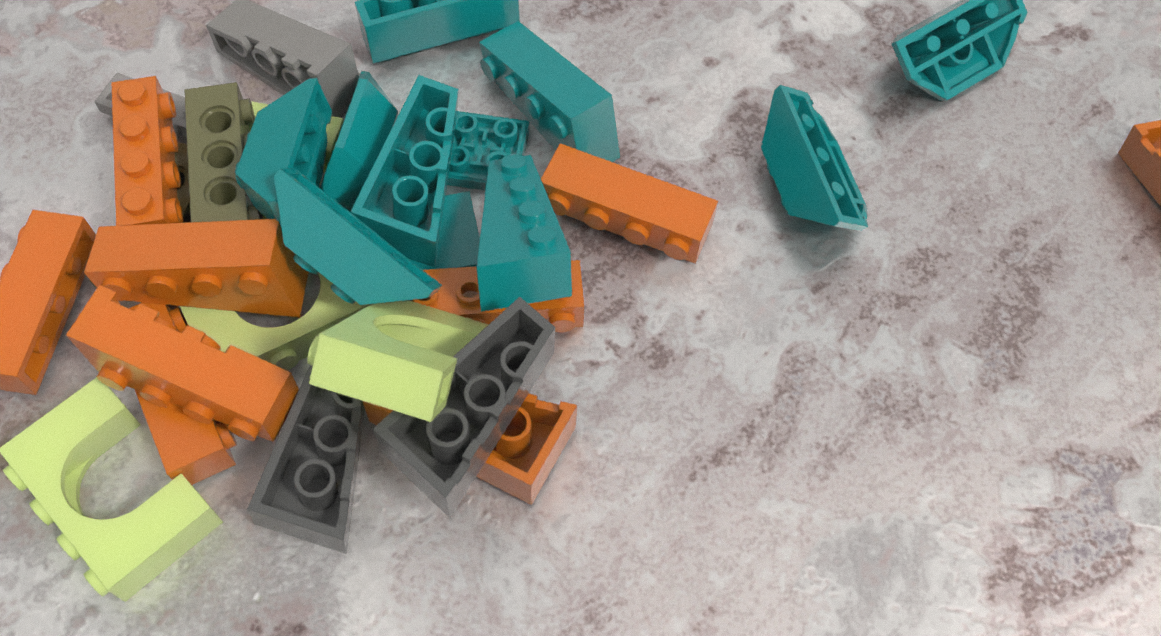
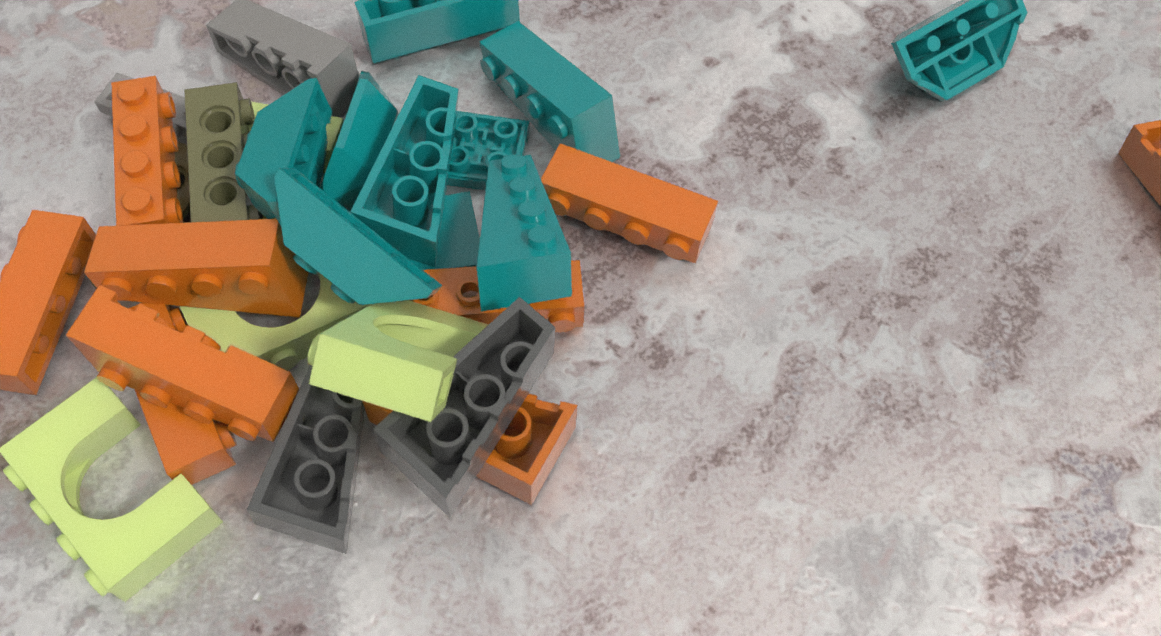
teal wedge [761,85,868,231] -> none

